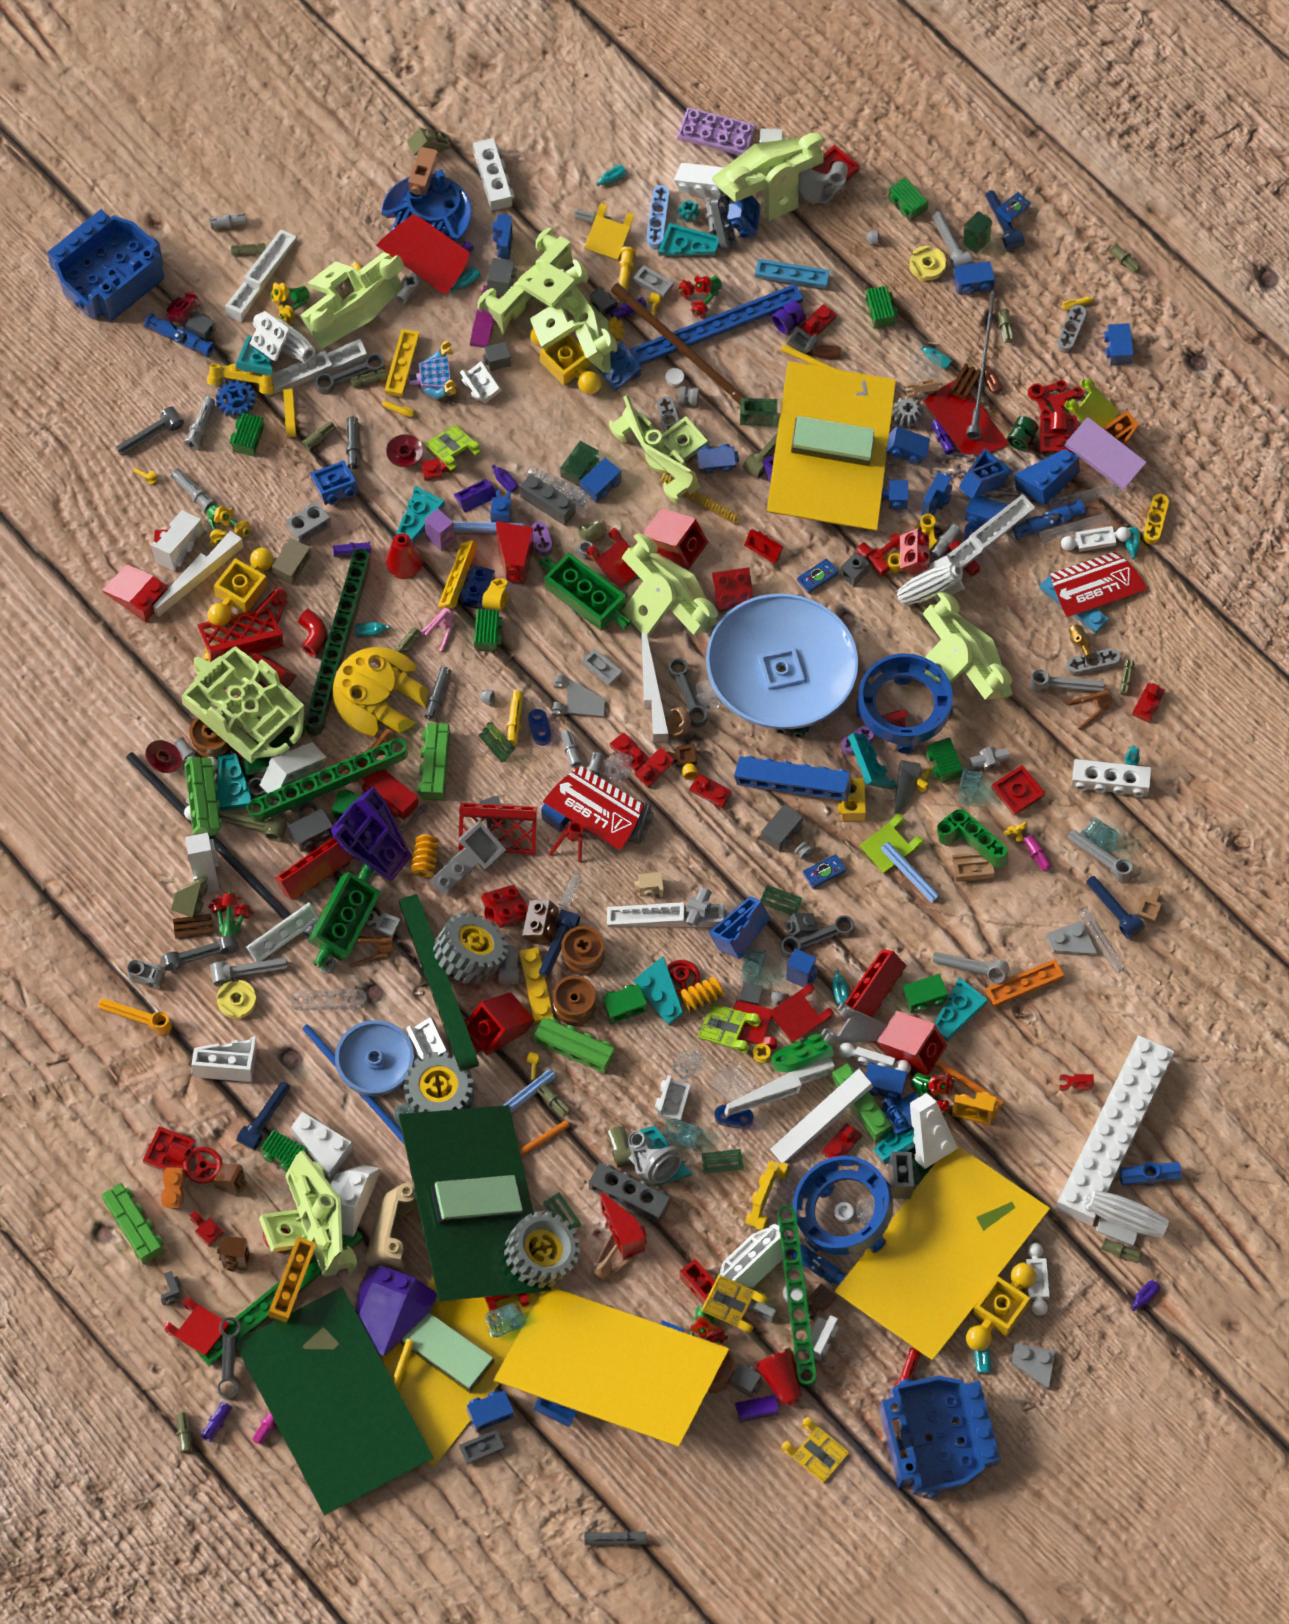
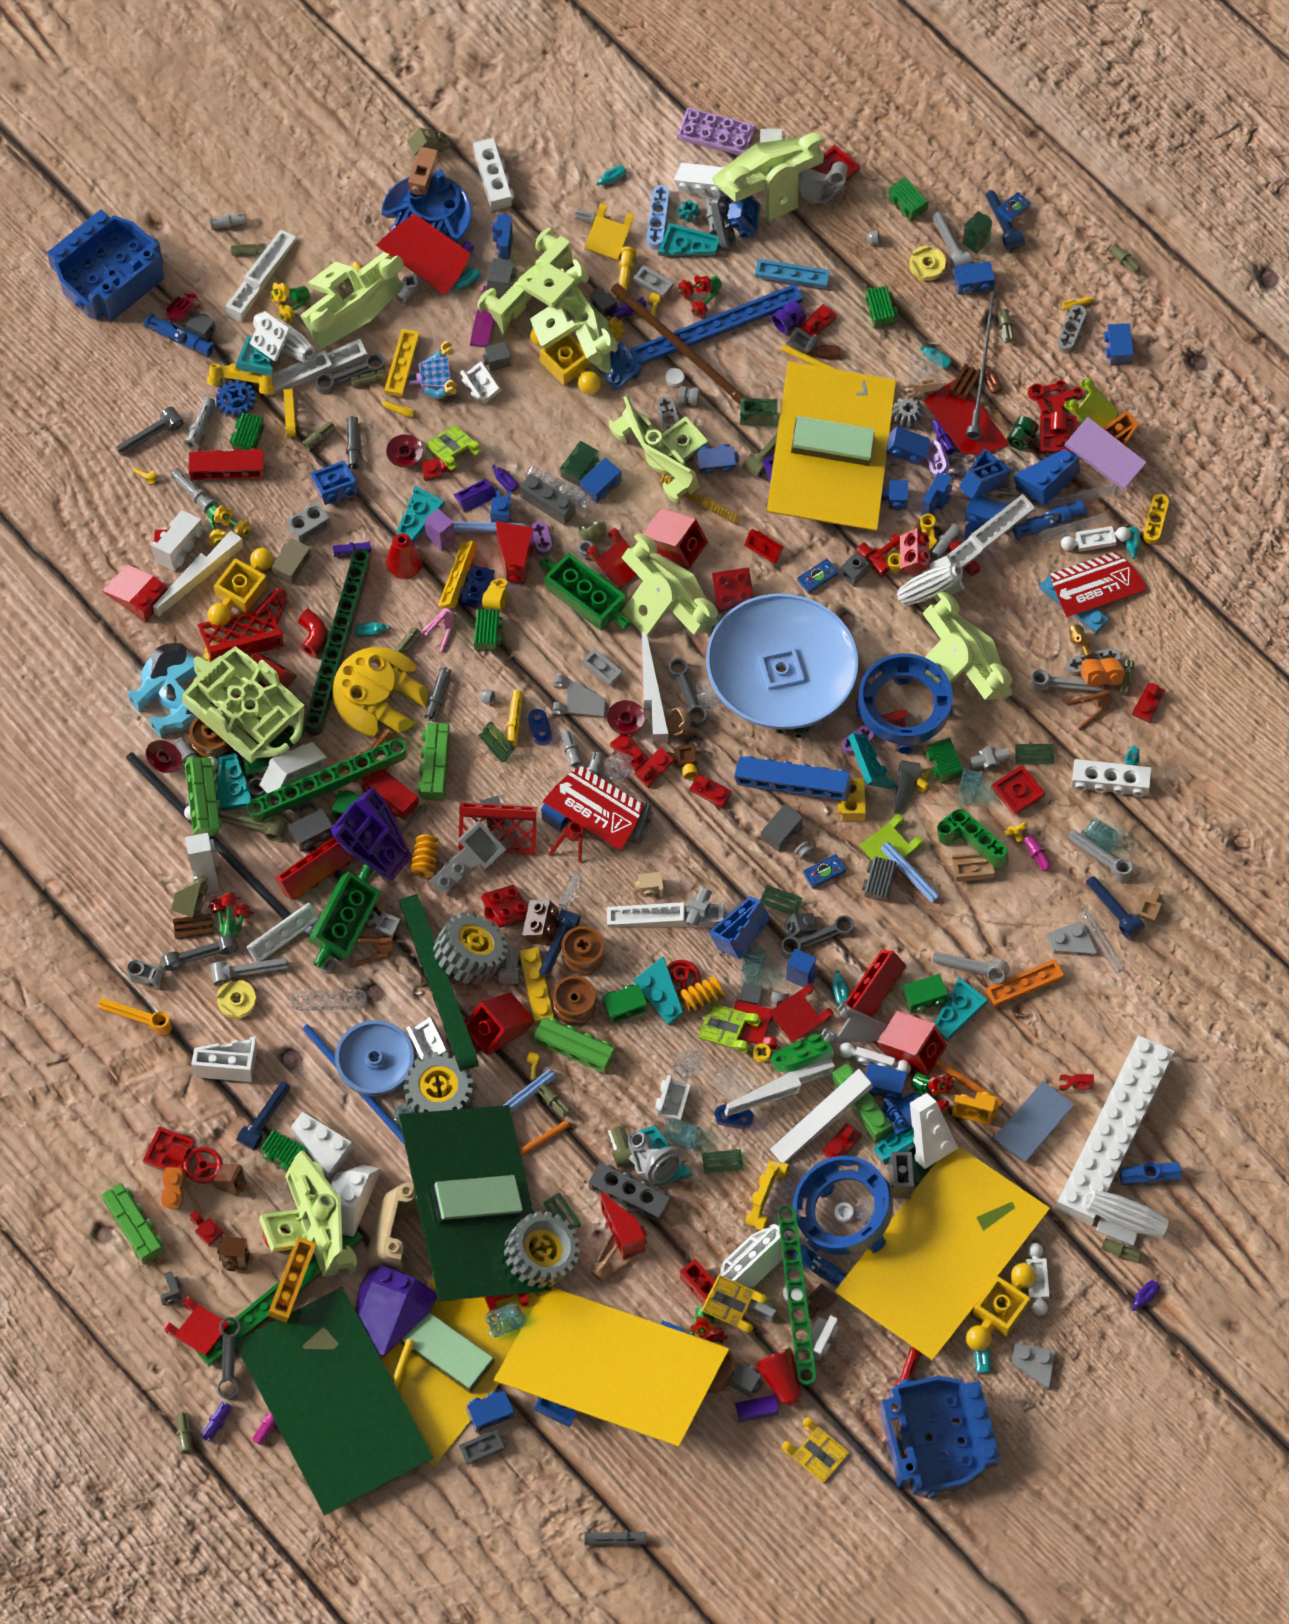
none -> medium azure animal [127,643,218,738]
none -> red brick [189,448,264,481]
none -> dark red dish [607,700,645,735]
none -> dark grey brick [862,856,897,902]
none -> lavender plate [927,441,950,475]
none -> sand blue tile [994,1081,1074,1164]
none -> clear green tile [1015,744,1054,764]
none -> orange brick [1080,658,1125,687]

